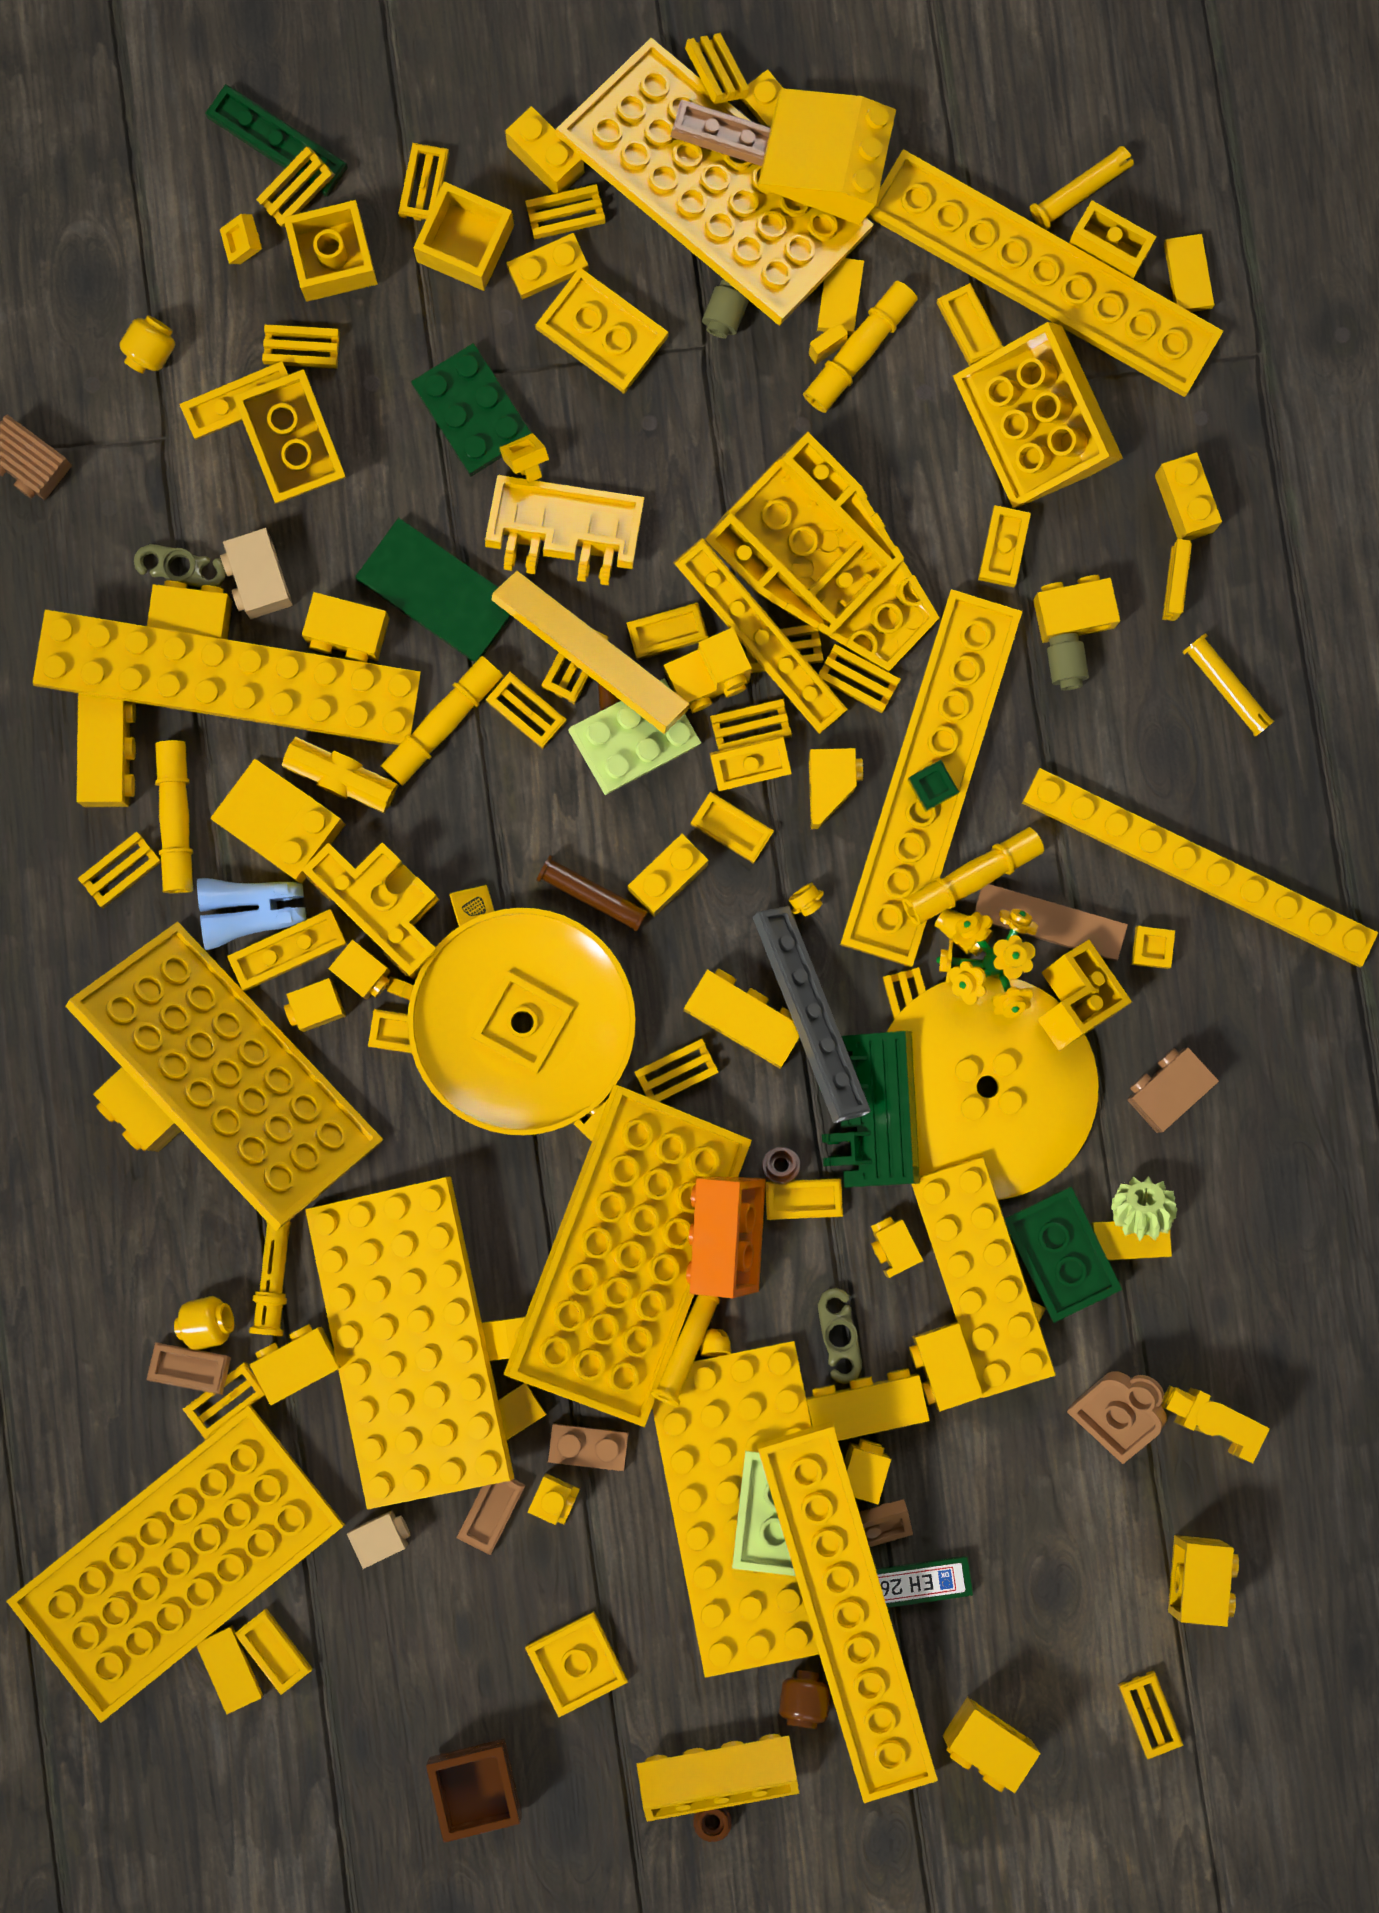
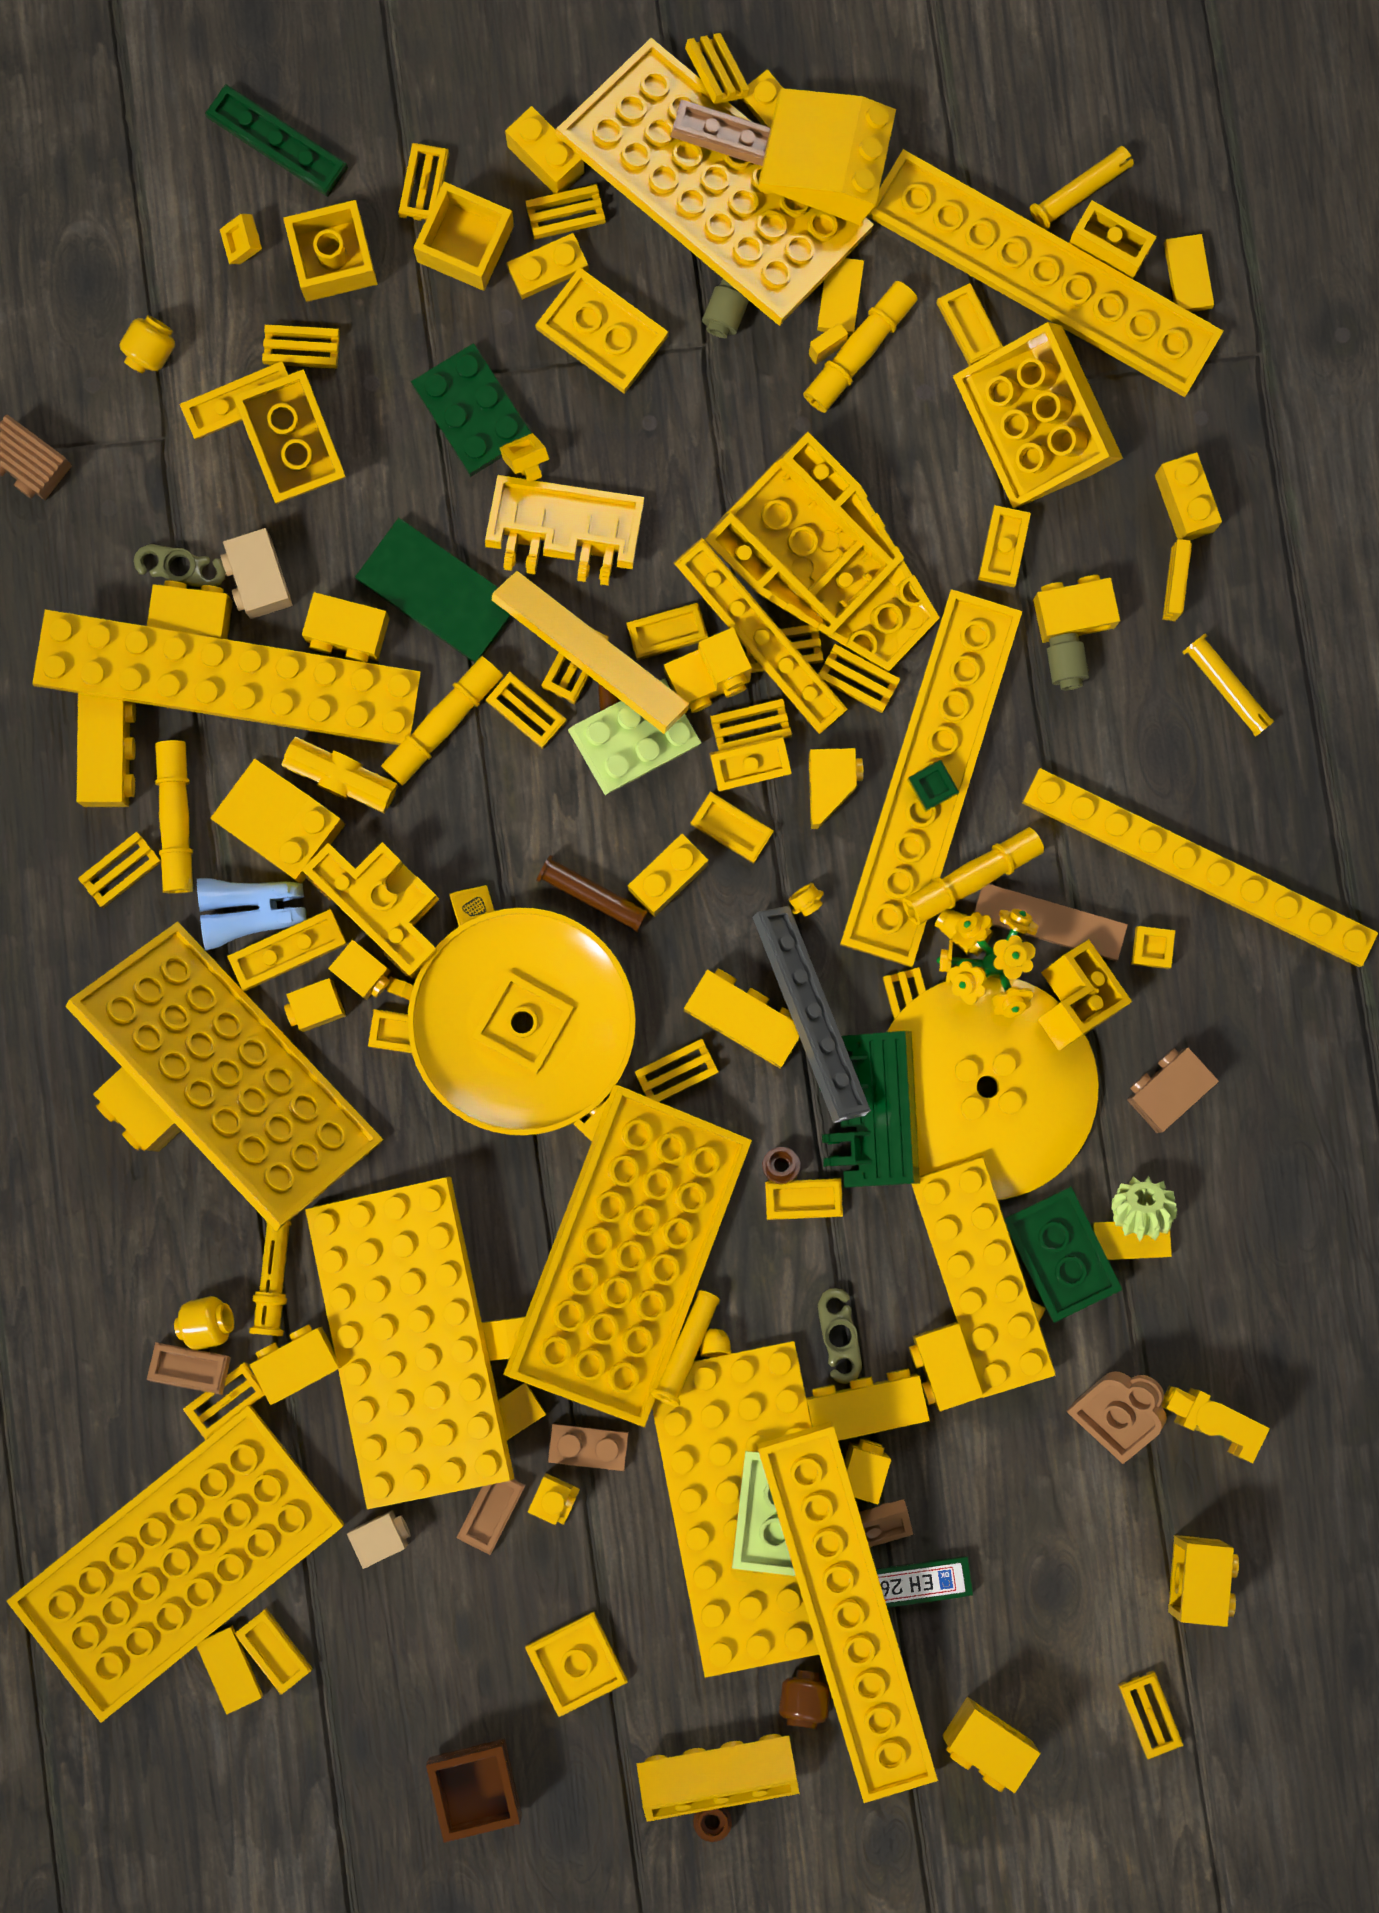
yellow tile [256,146,335,227] -> none
orange slope [686,1177,766,1298] -> none
yellow brick [871,1216,923,1278] -> none

